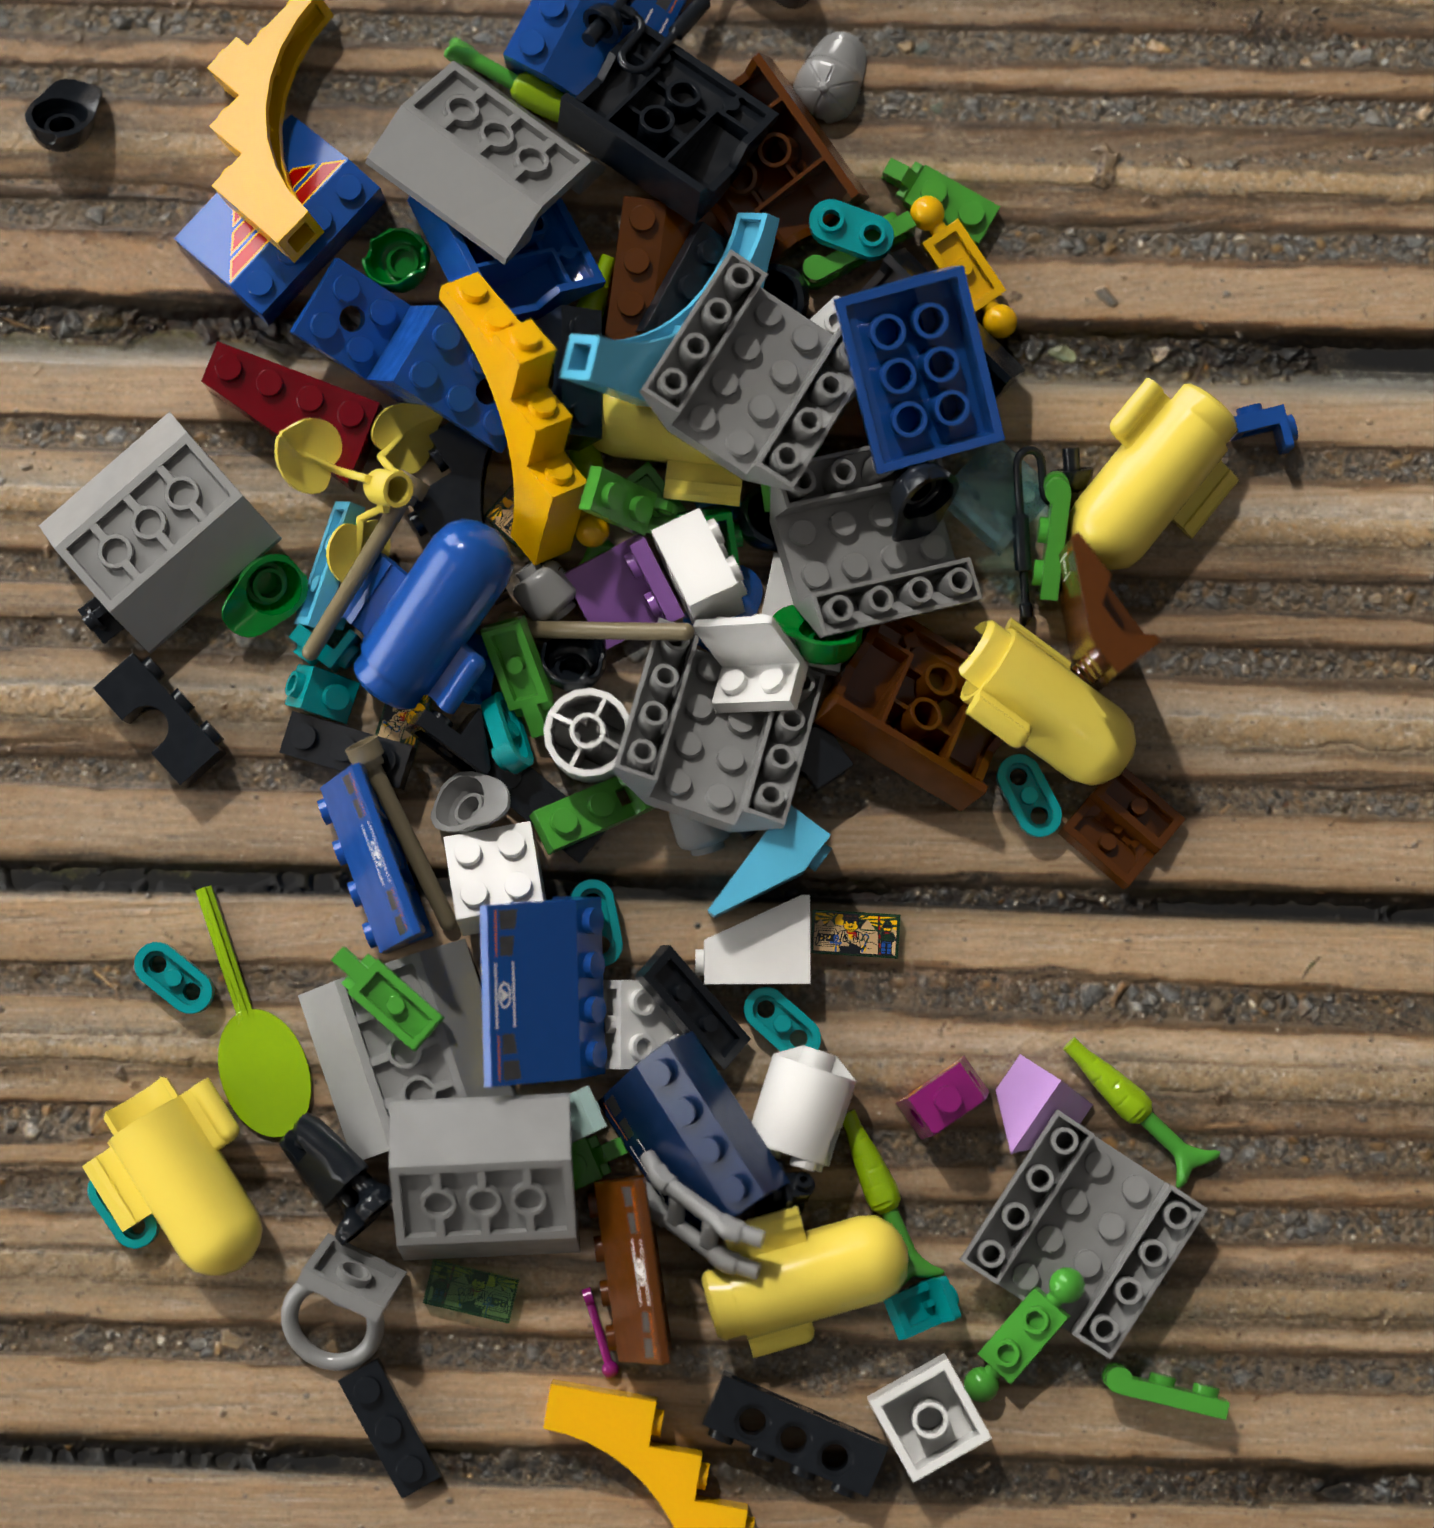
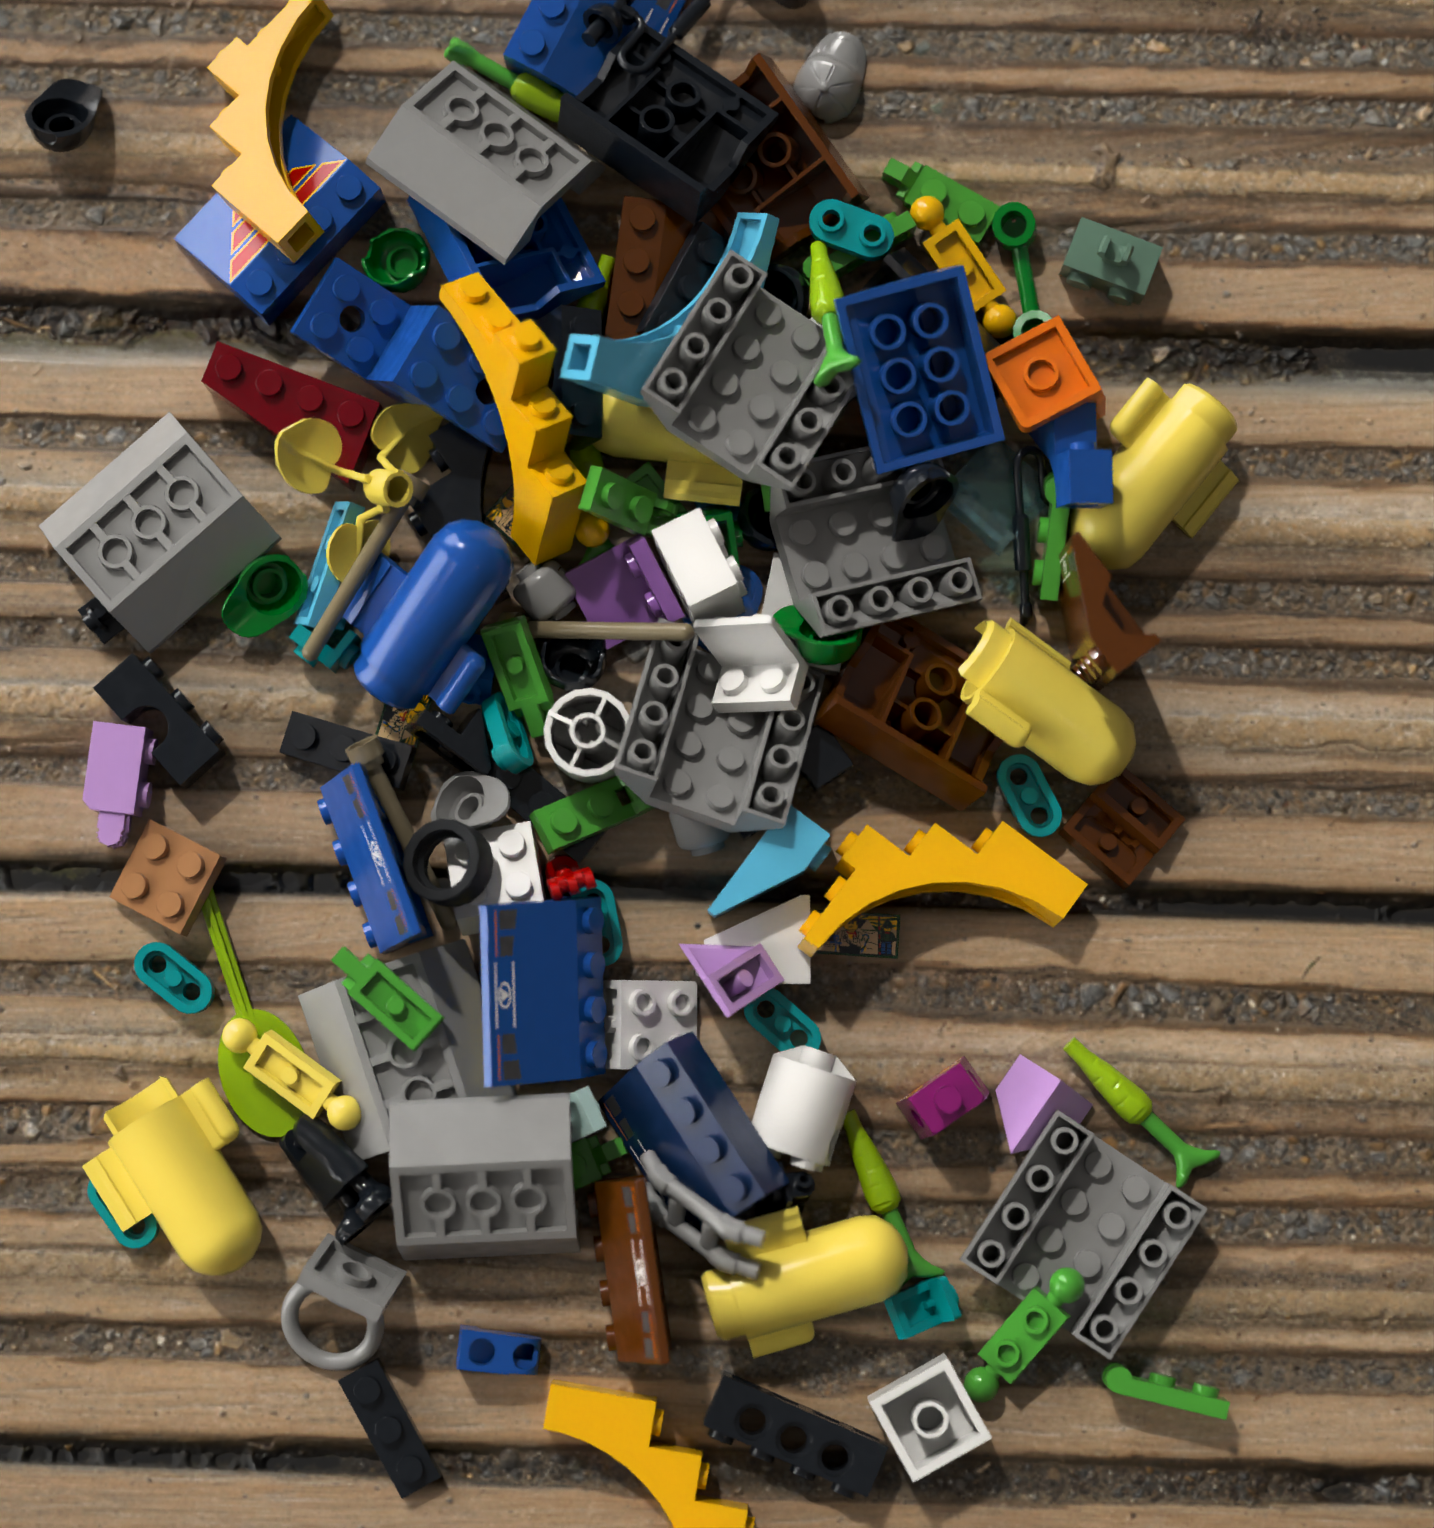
teal bracket [285,664,360,724] -> none
clear green tile [423,1259,520,1324] -> none
magenta hinge [582,1287,619,1378] -> none
black plate [634,945,751,1071] -> none
blue bracket [1230,403,1298,455] -> none
none -> lavender hinge [82,721,158,849]
none -> medium nougat plate [109,819,227,937]
none -> light yellow plate [222,1018,361,1131]
none -> black tyre [403,819,494,907]
none -> blue leg [456,1324,542,1375]
none -> red hinge [545,854,597,901]
none -> lavender slope [679,943,784,1018]
none -> yellow arch [797,821,1088,957]
none -> piece [809,240,862,388]
none -> orange piece [985,315,1106,433]
none -> green piece [992,202,1052,338]
none -> blue arch [1028,403,1113,509]
none -> sand green brick [1059,217,1163,306]

